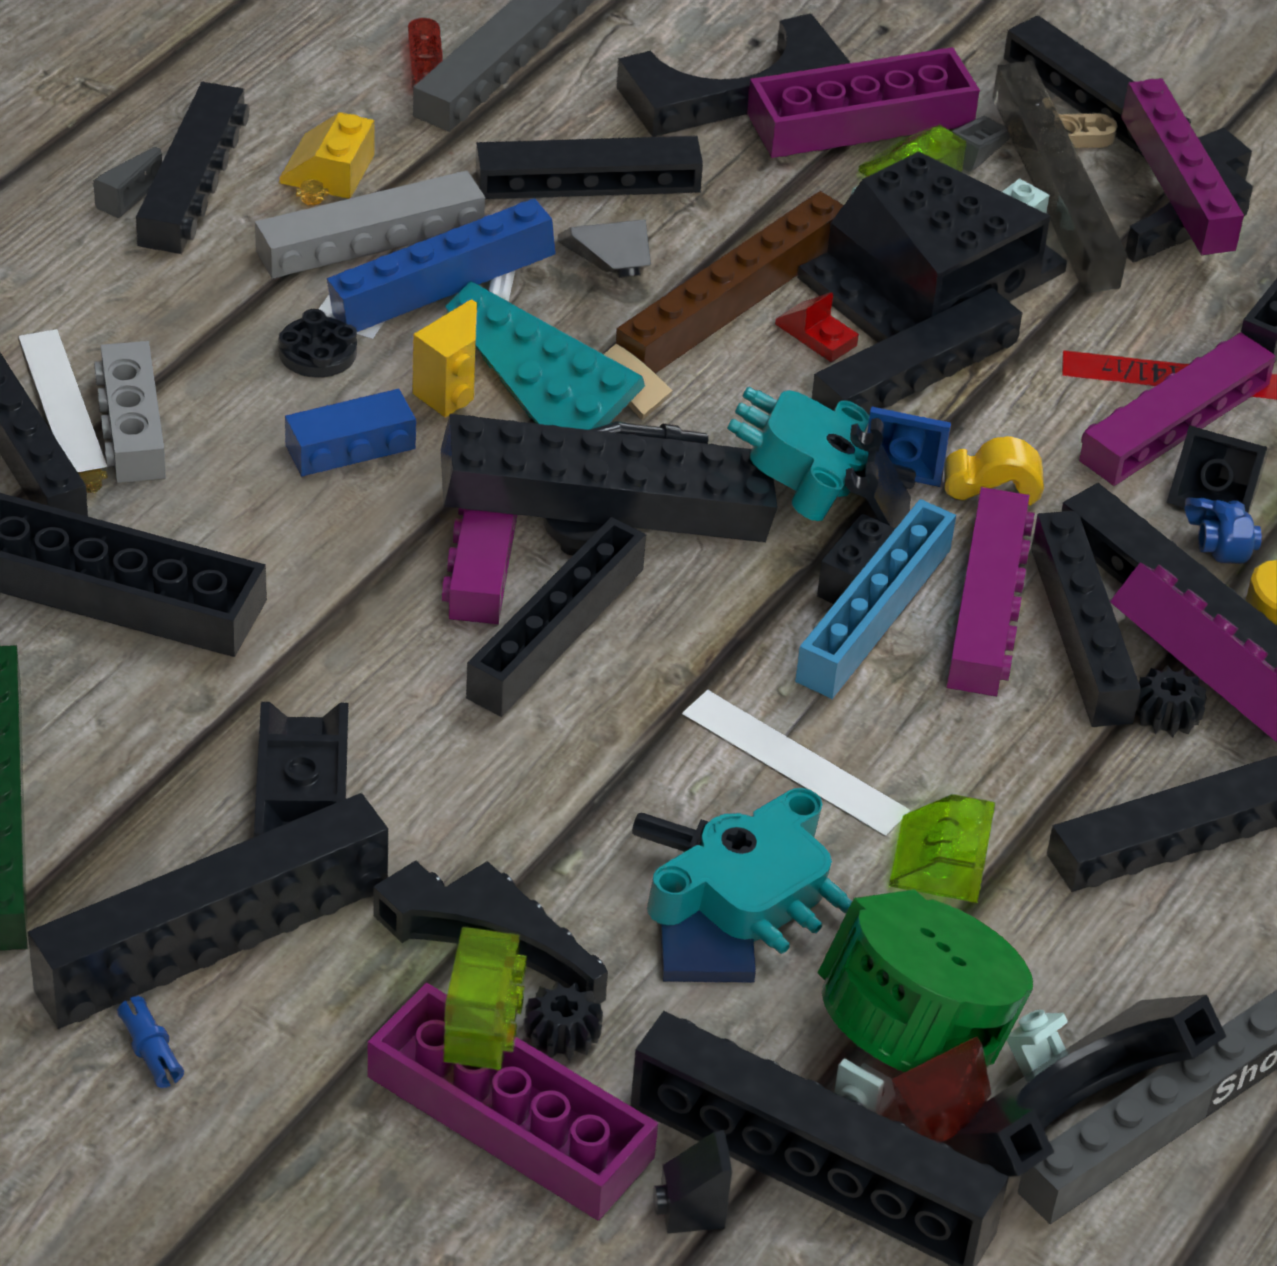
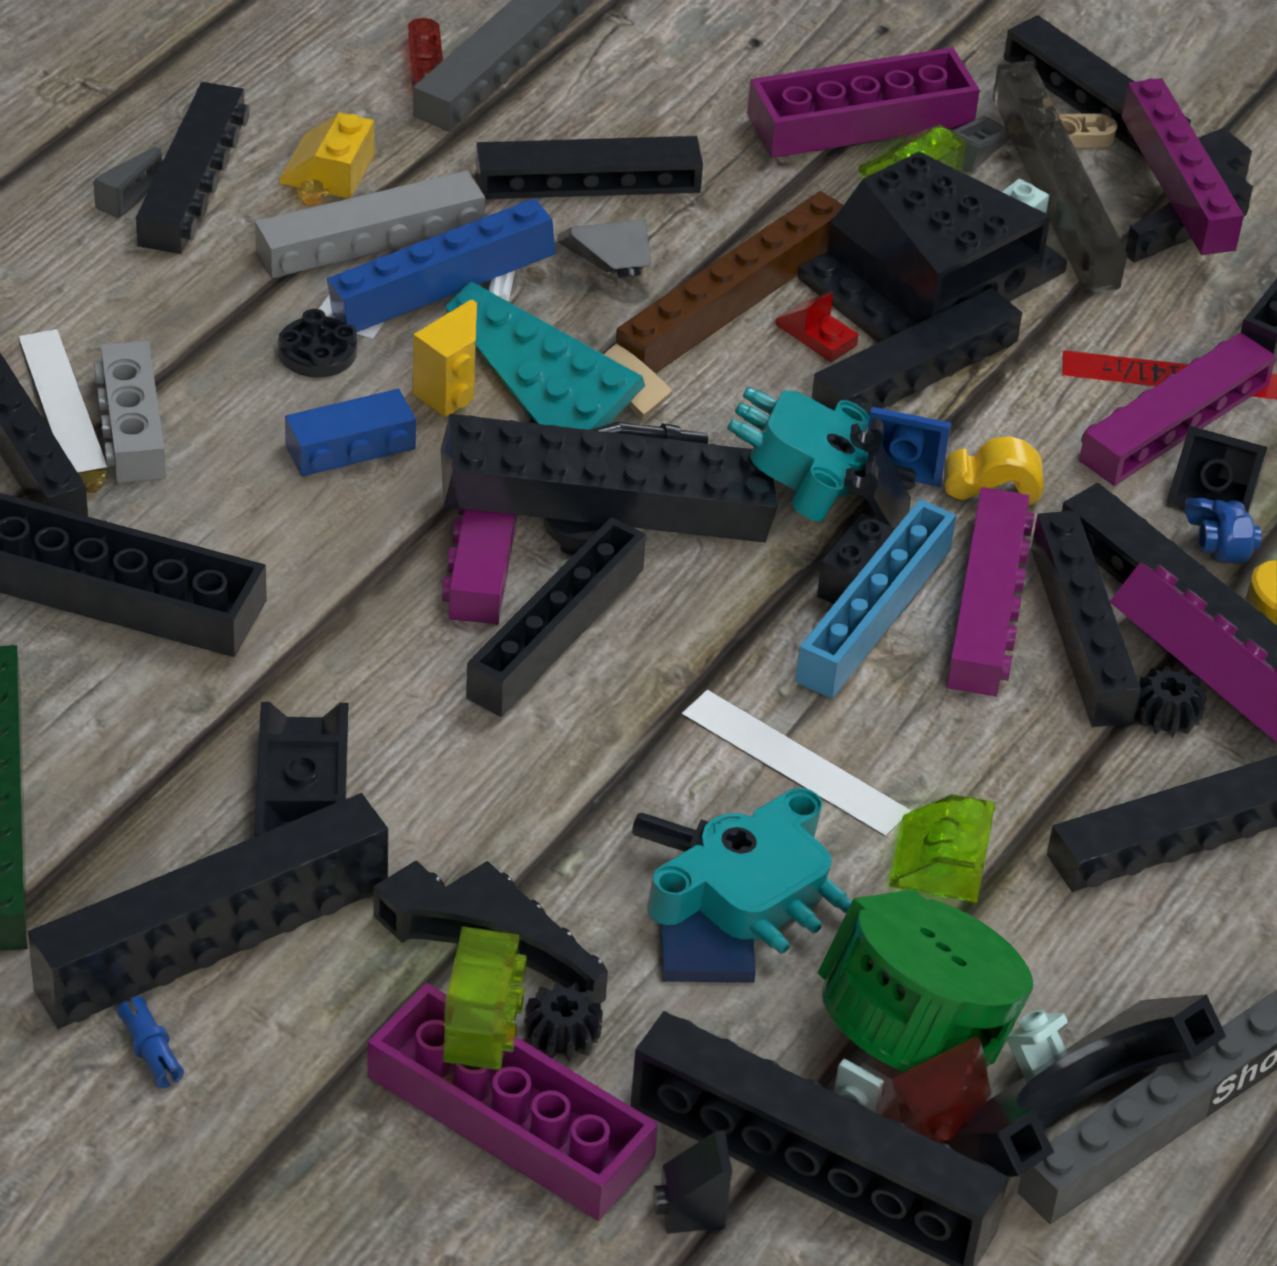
black arch [616,13,850,137] -> none

